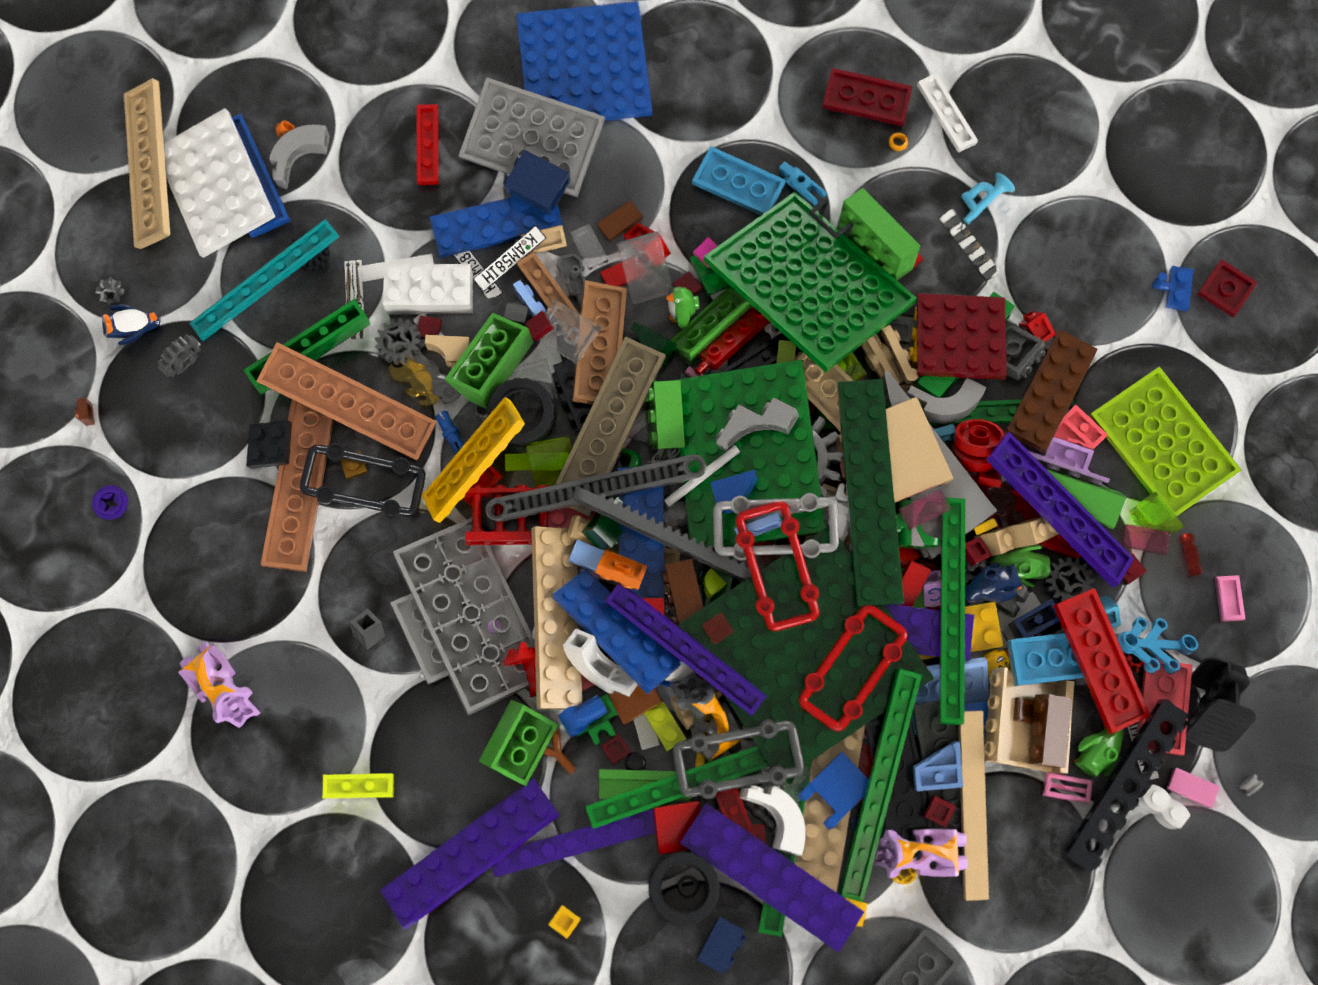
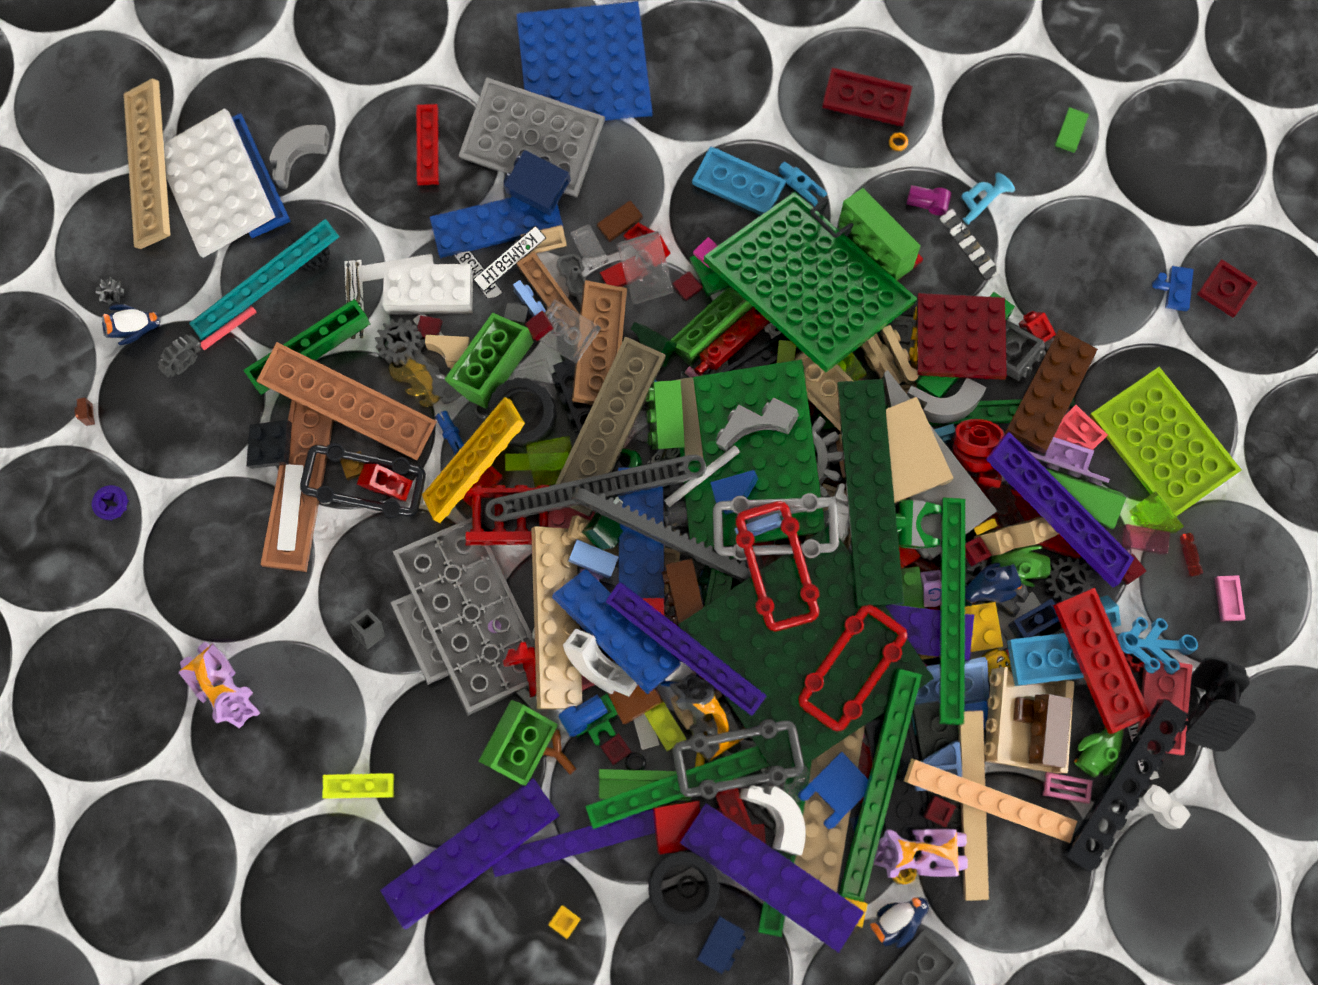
orange plate [276,120,295,138] -> none
orange plate [595,549,648,590] -> none
bright green animal [666,286,699,329] -> none
clear red plate [702,613,734,645] -> none
lime tile [704,568,727,599] -> none
red tile [898,559,931,607] -> none
clear pink tile [899,489,951,530] -> none
white plate [917,73,978,153] -> none
bright pink tile [1166,768,1220,808] -> none
light grey bush [1239,774,1264,796] -> none
none -> coral bar [200,305,256,351]
none -> white sticker [277,465,303,551]
none -> red arch [357,464,413,502]
none -> dark tan sticker [678,377,703,461]
none -> animal [870,897,929,948]
none -> light nougat plate [904,759,1077,843]
none -> magenta piece [907,185,951,216]
none -> bright green tile [1055,107,1089,153]

